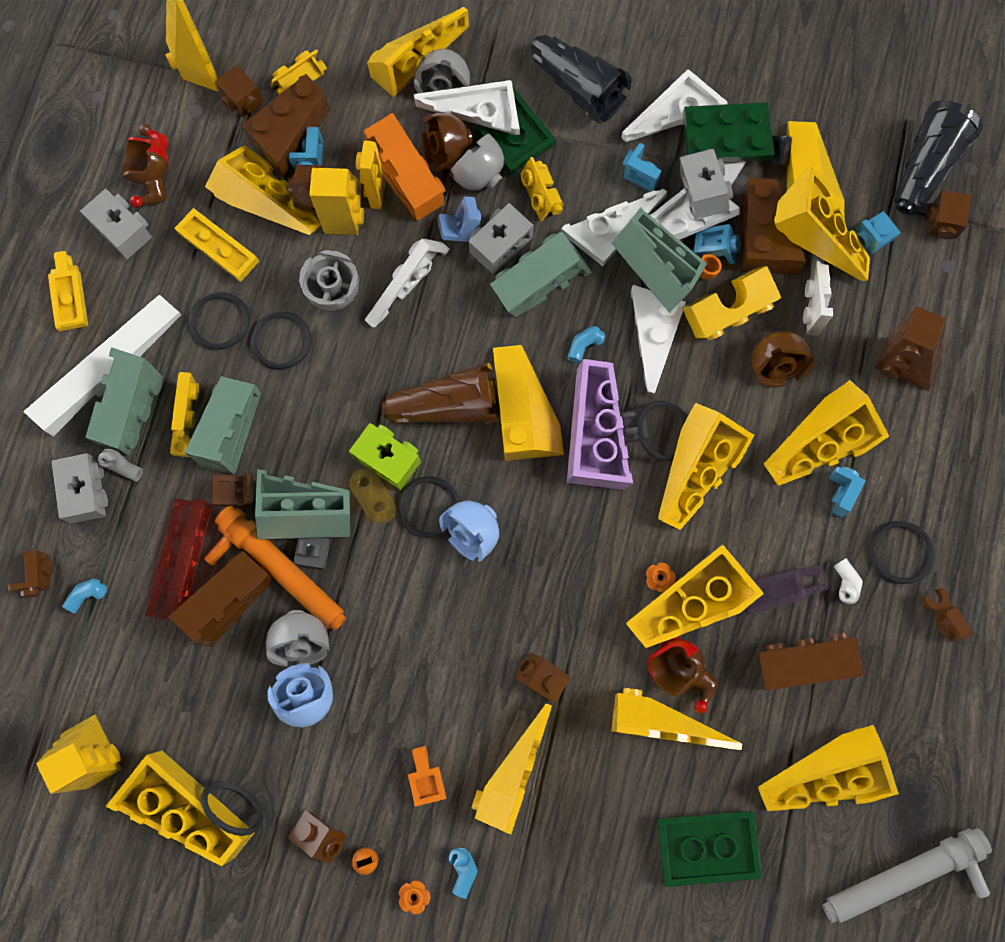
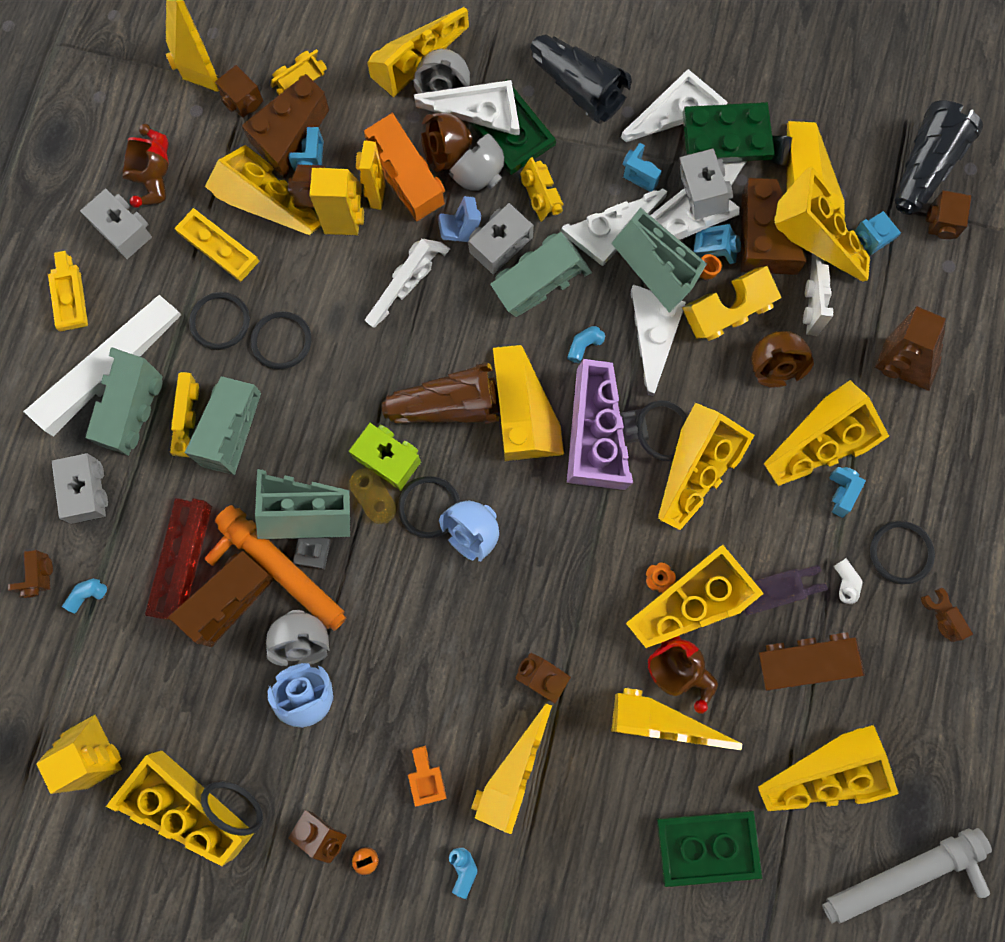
light grey arm [98,448,143,482] -> none
reddish brown bracket [211,473,257,508] -> none
light grey cylinder [299,250,359,311] -> none
orange plate [399,880,430,915] -> none

